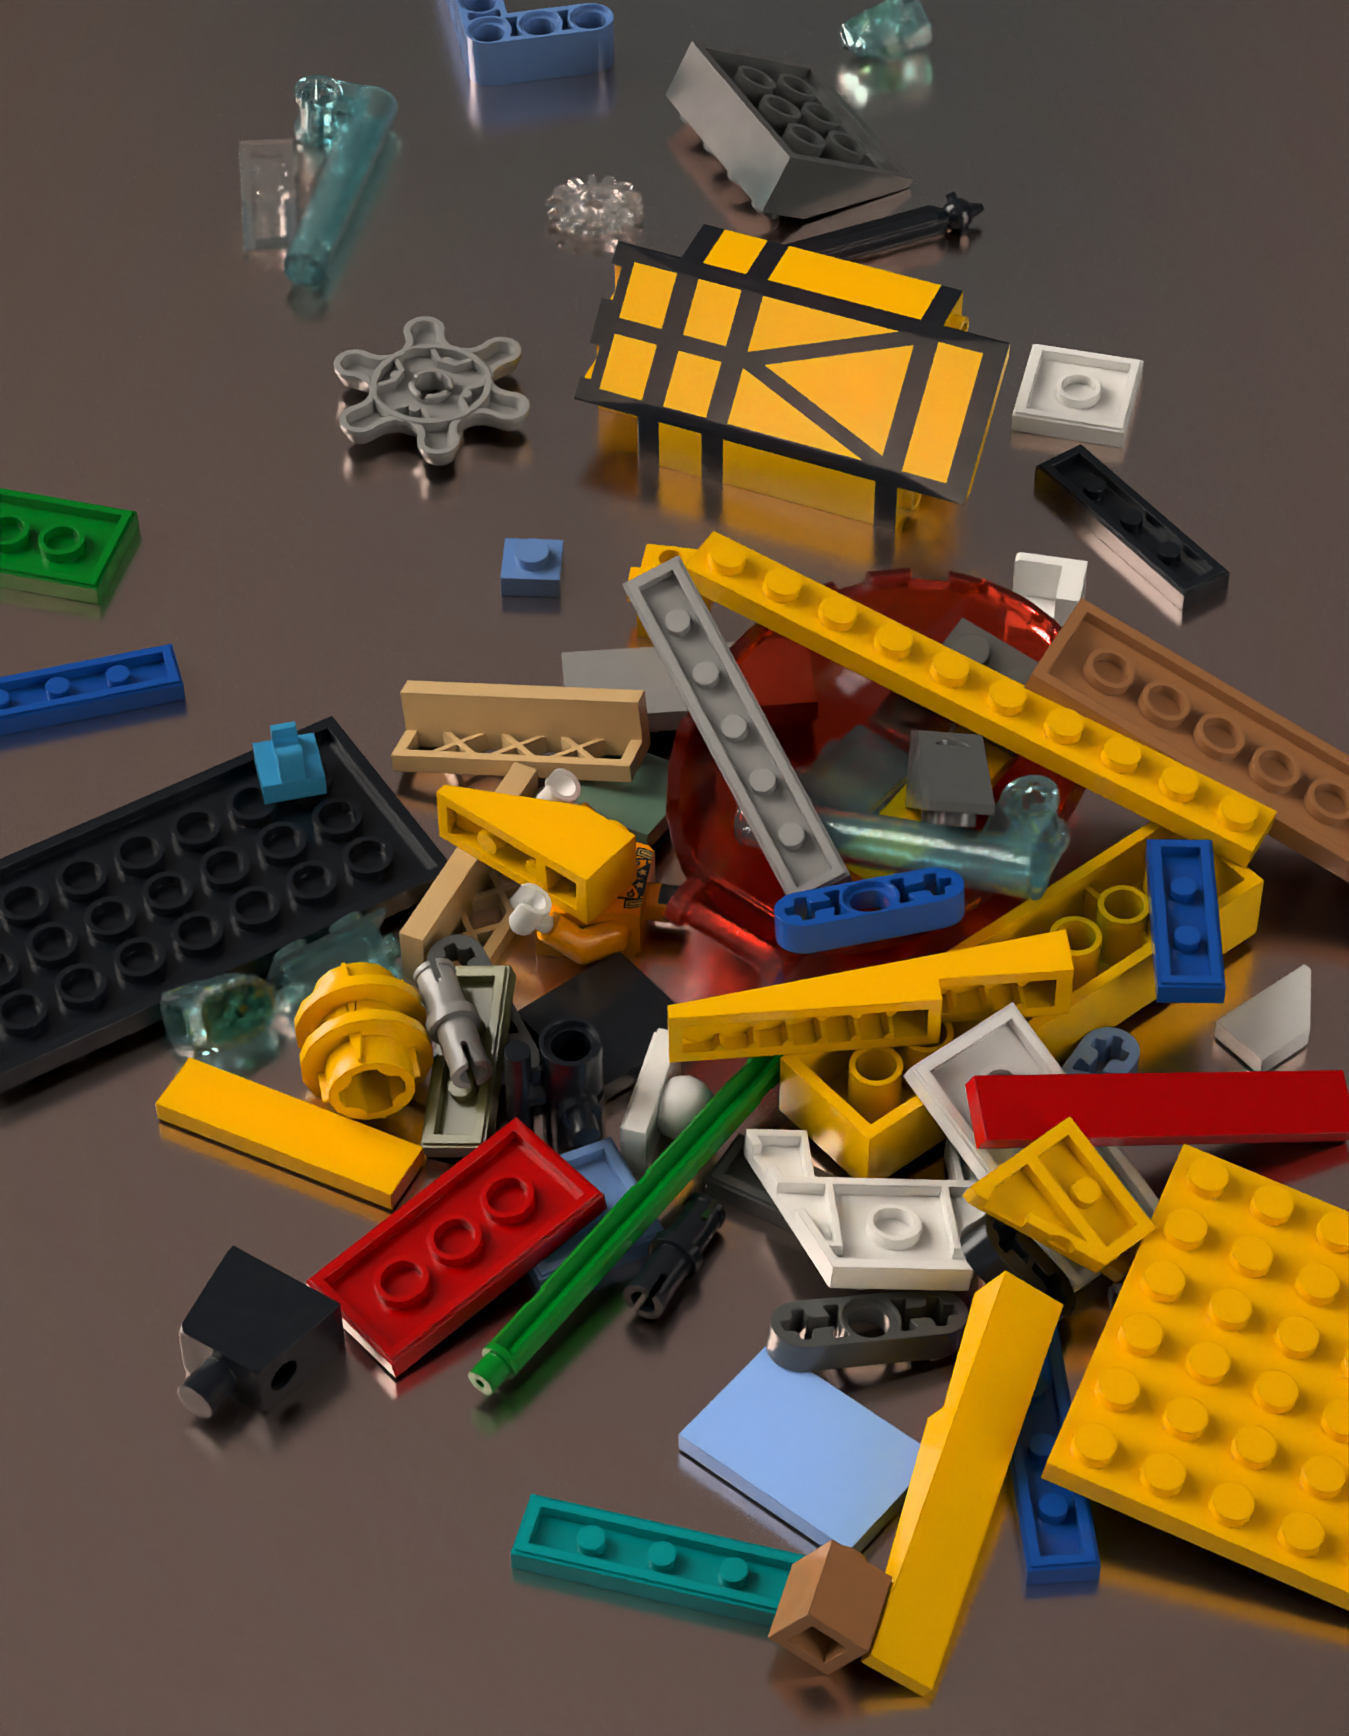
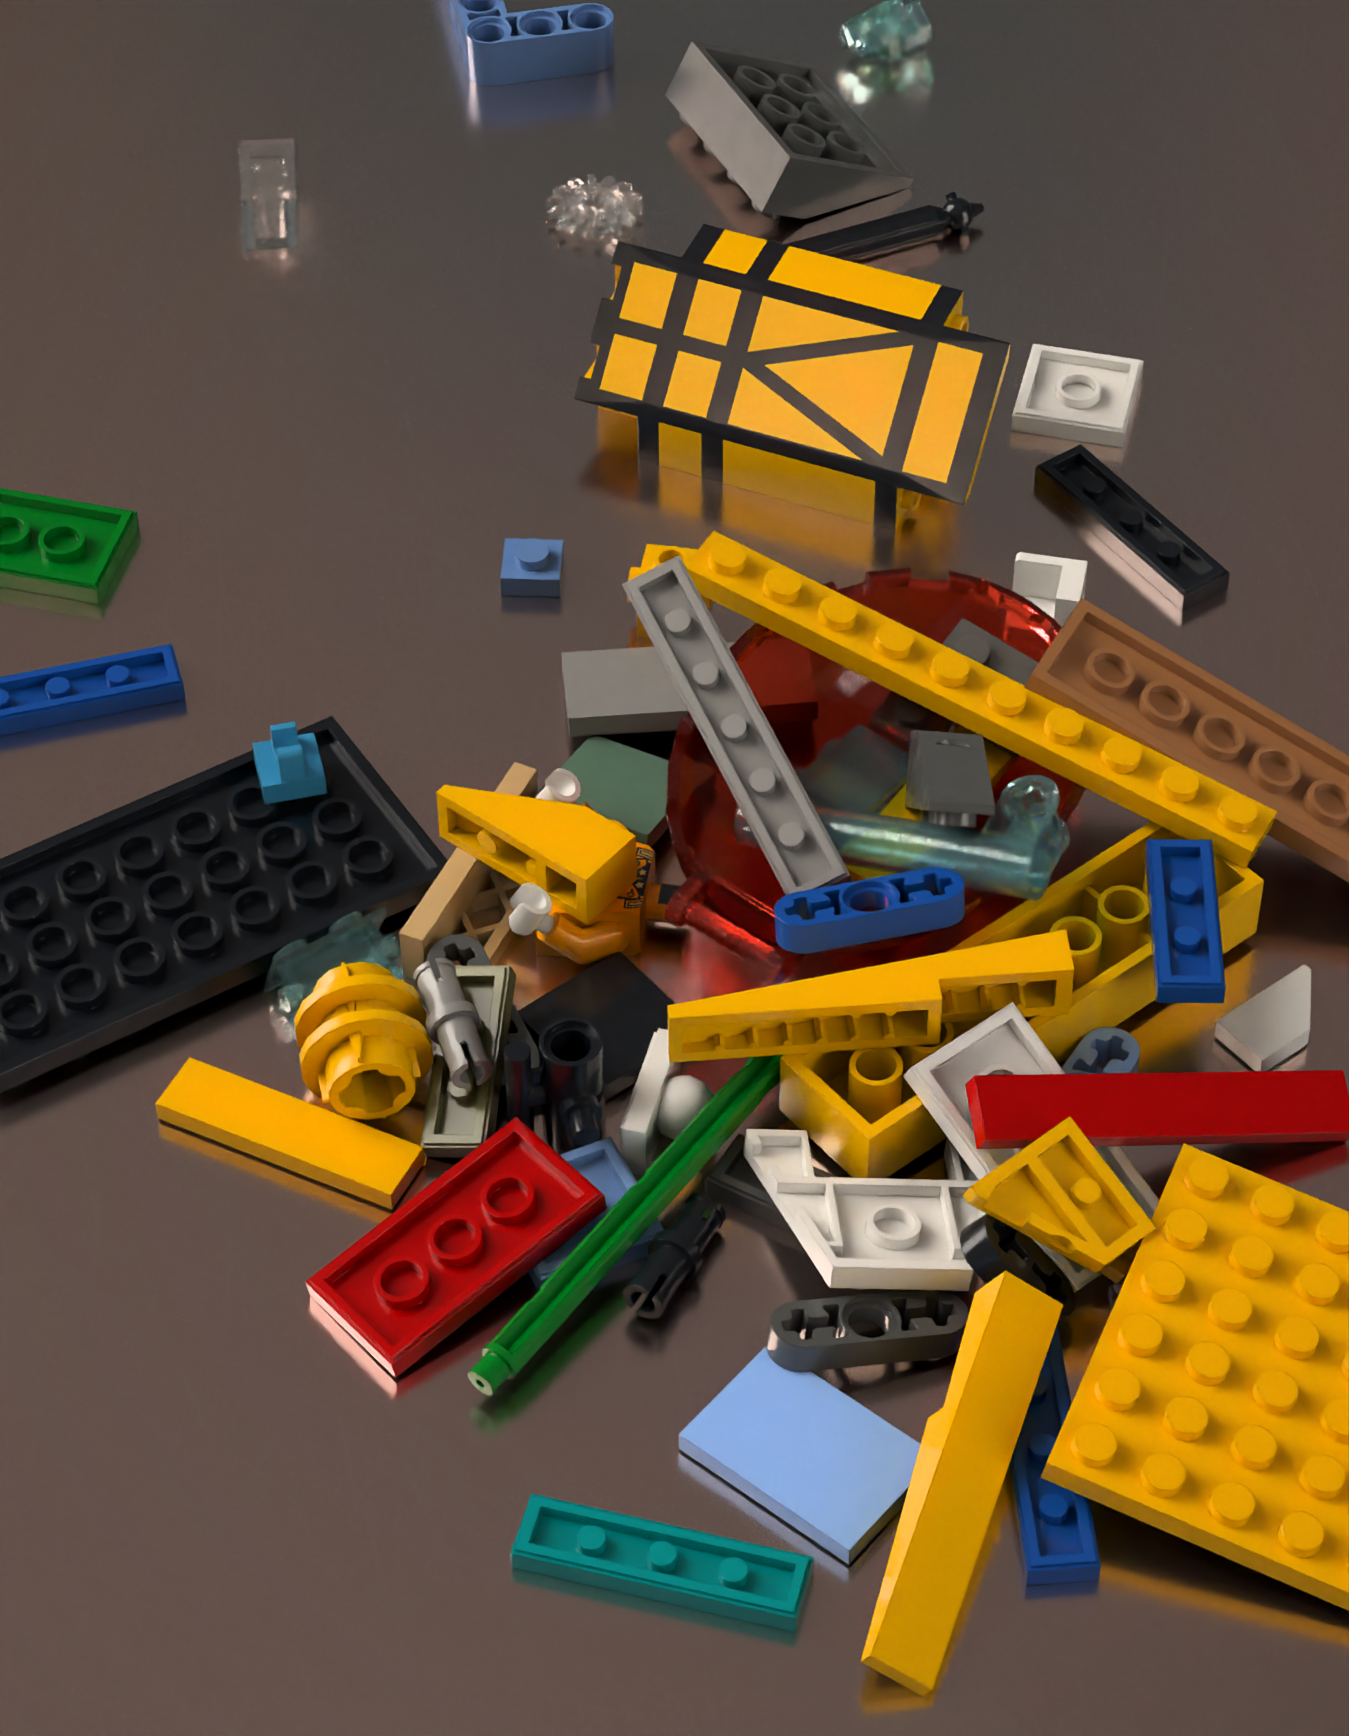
rock [160,972,281,1058] -> none
black torso [178,1245,345,1418] -> none
clear light blue axle [283,75,399,287] -> none
light grey plate [333,316,530,466] -> none
tan fence [391,680,651,782] -> none
medium nougat brick [768,1539,892,1675] -> none

